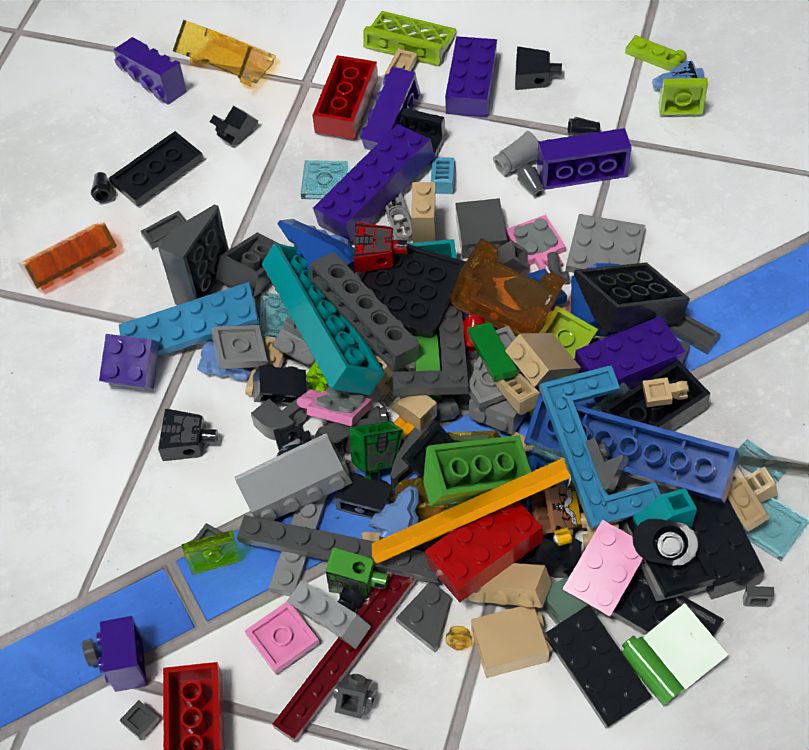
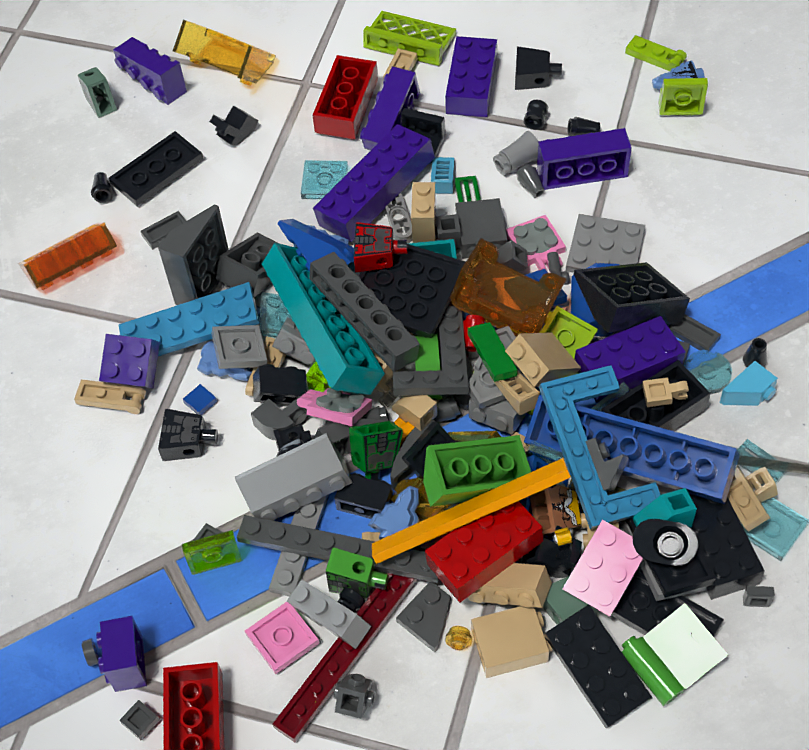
none -> tan plate [74,379,146,414]
none -> sand green torso [78,67,117,118]
none -> blue tile [183,384,218,415]
none -> dark grey brick [435,214,461,249]
none -> green tile [454,176,481,203]
none -> black wheel [523,99,549,130]
none -> clear light blue tile [684,350,732,394]
none -> medium azure slope [720,361,778,406]
none -> black cone [743,338,767,367]

